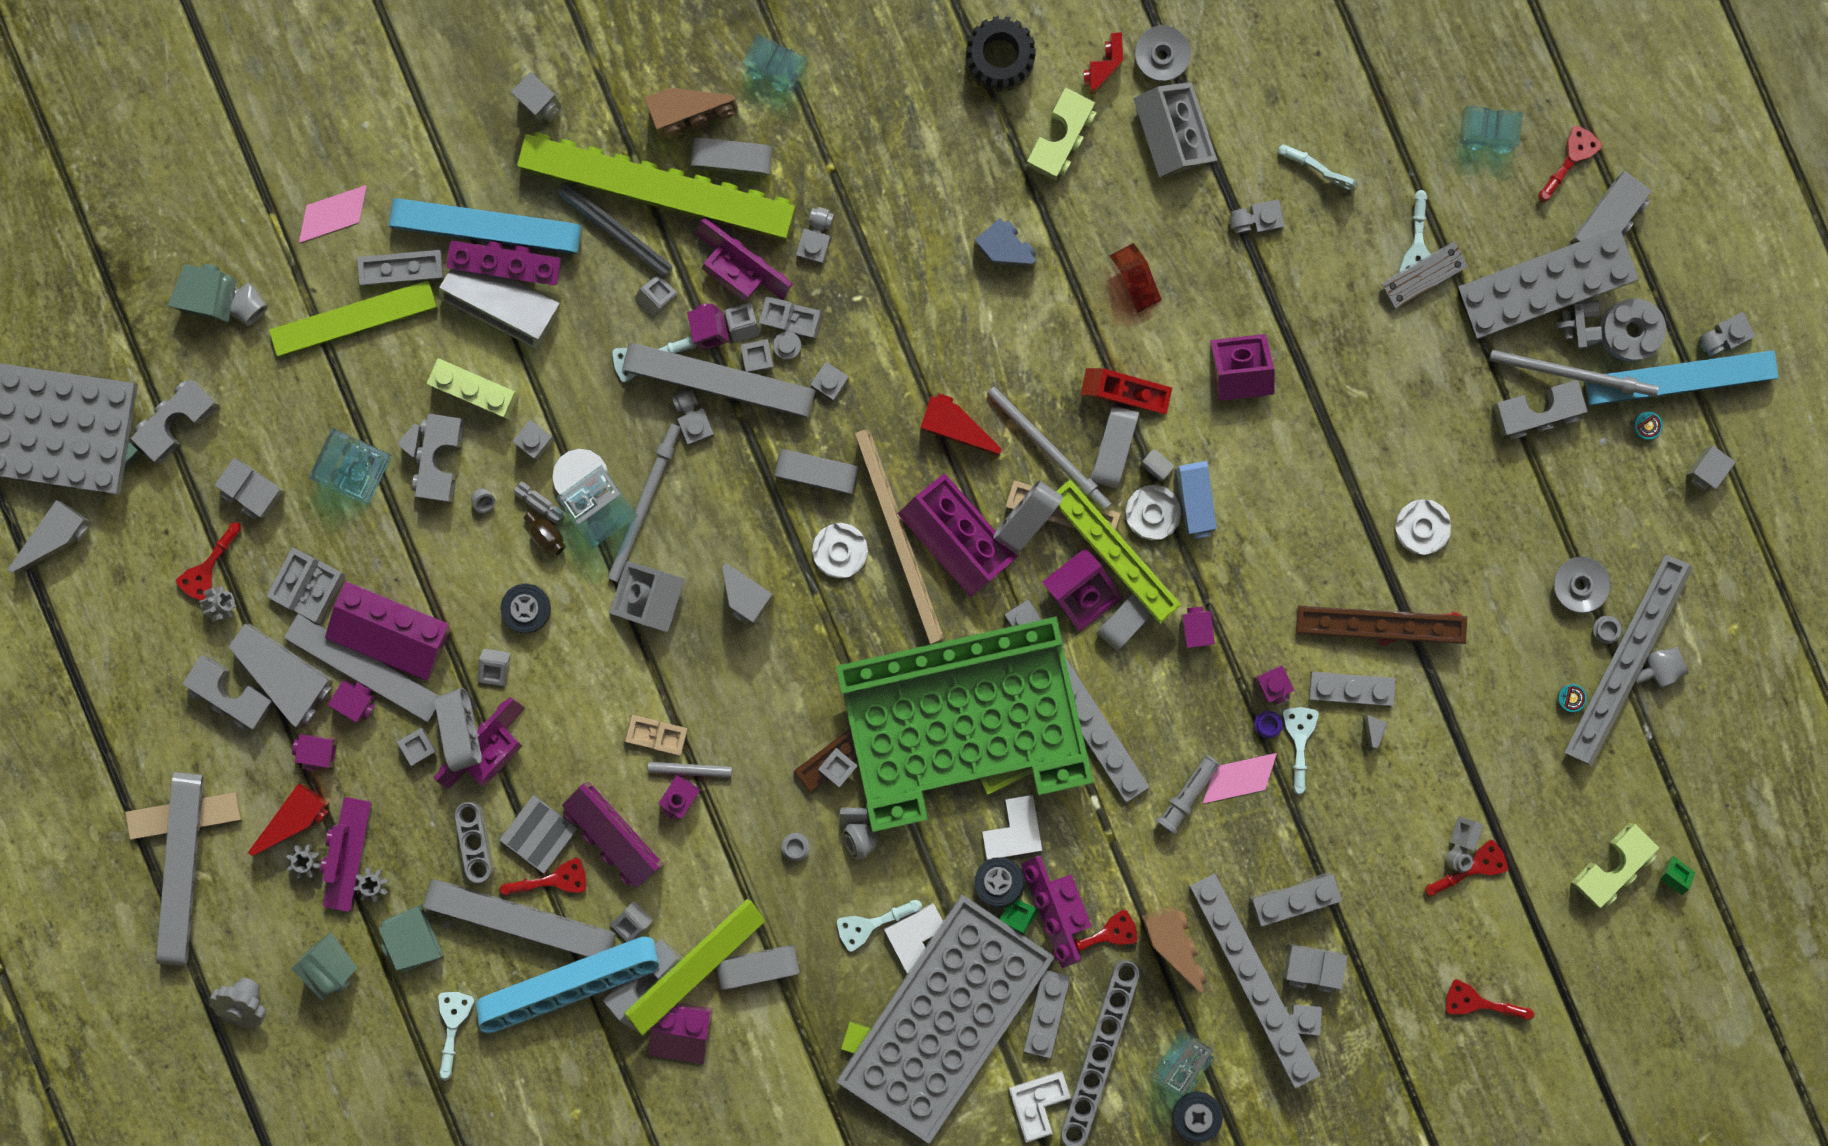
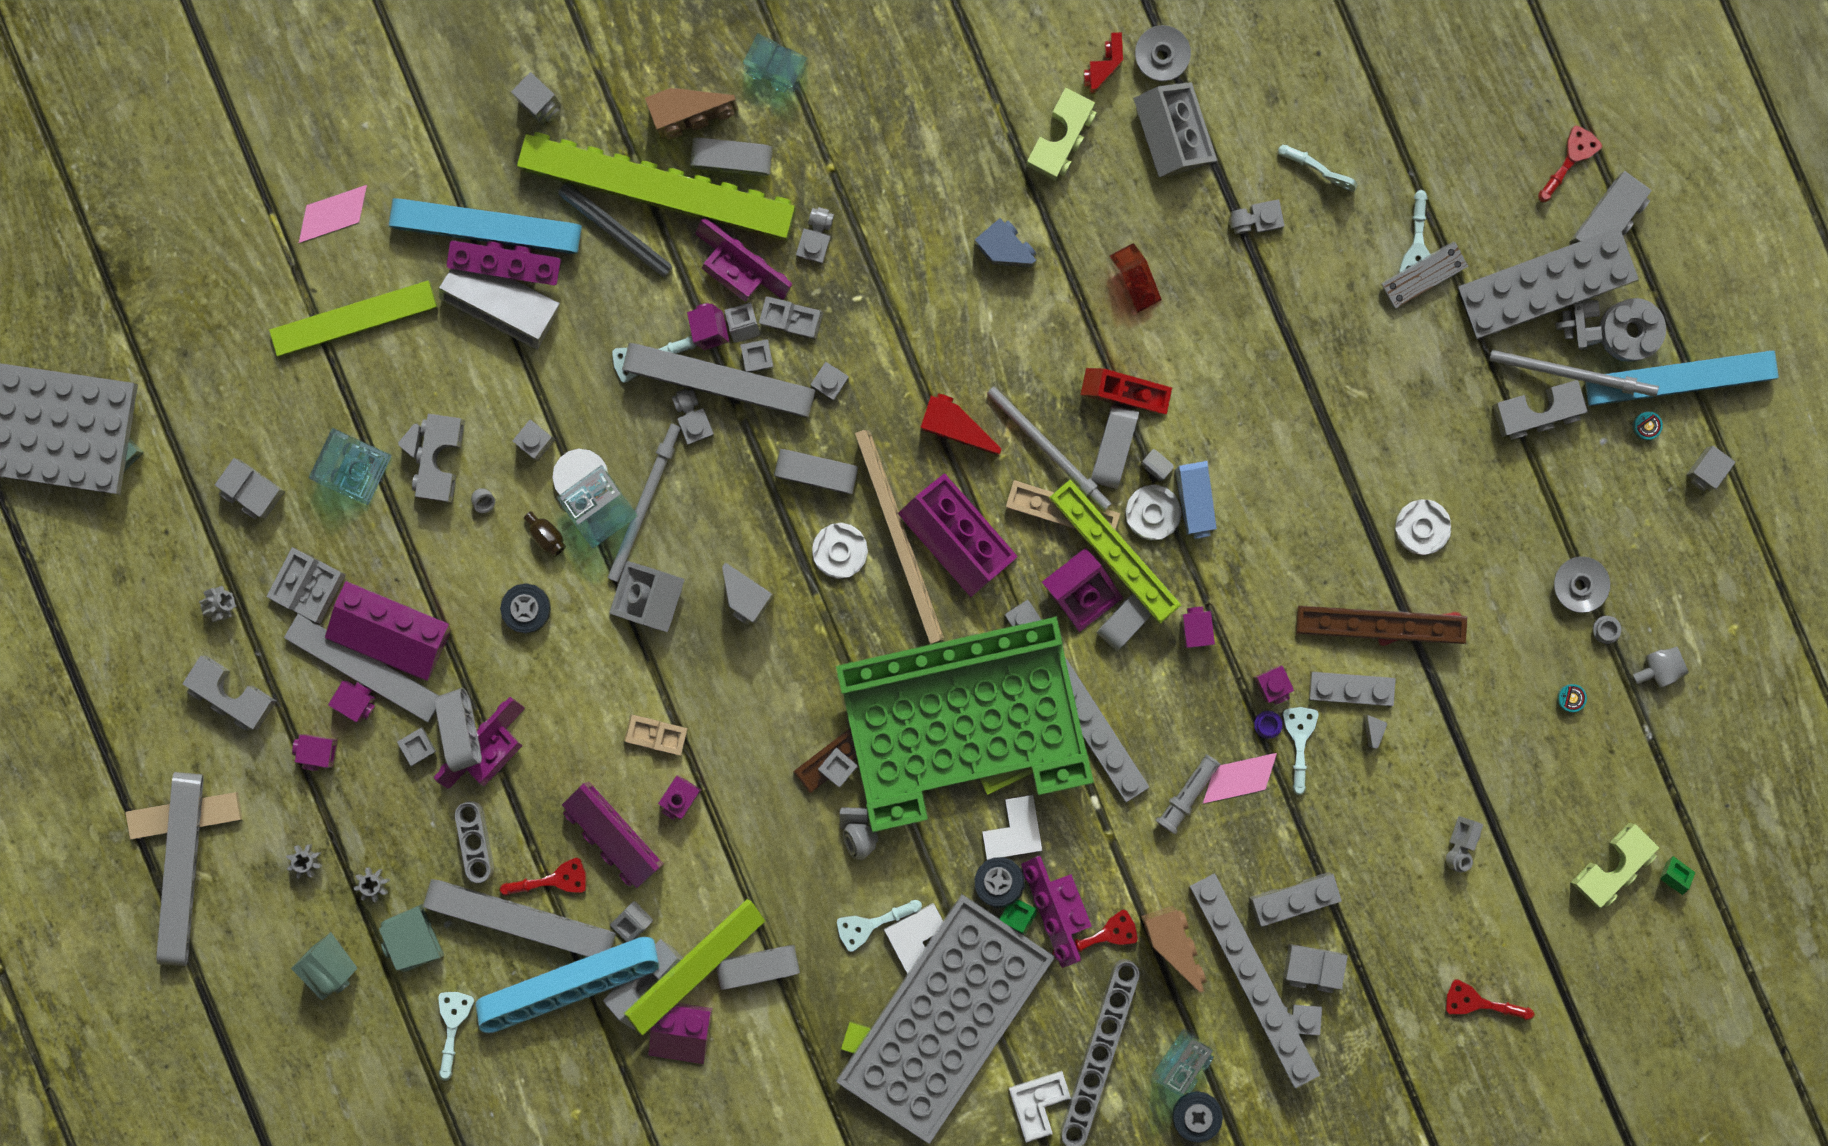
light grey slope [8,500,91,573] -> none
light grey arch [131,379,220,464] -> none
sand green torso [168,264,236,322] -> none
red piece [176,522,241,601] -> none
light grey plant [209,978,266,1029] -> none
light grey slope [229,624,333,727] -> none
light grey piece [230,282,268,327] -> none
red slope [247,784,330,856] -> none
magenta bracket [320,797,372,912] -> none
light grey plate [357,250,444,286] -> none
yellowish green arch [427,358,519,420] -> none
light grey slope [478,649,510,687] -> none
tile [500,795,579,873] -> none
light grey axle [513,482,564,524] -> none
light grey slope [635,274,678,317] -> none
light grey bar [648,762,732,778] -> none
light grey plate [773,331,801,359] -> none
light grey plate [782,833,810,861] -> none
black tyre [966,16,1036,92] -> none
light grey beam [993,480,1063,554] -> none
light grey plate [1023,970,1070,1058] -> none
magenta slope [1210,334,1275,401] -> none
red piece [1424,839,1508,896] -> none
clear light blue brick [1459,106,1523,153] -> none
light grey plate [1564,554,1693,766] -> none
light grey plate [1699,312,1755,357] -> none

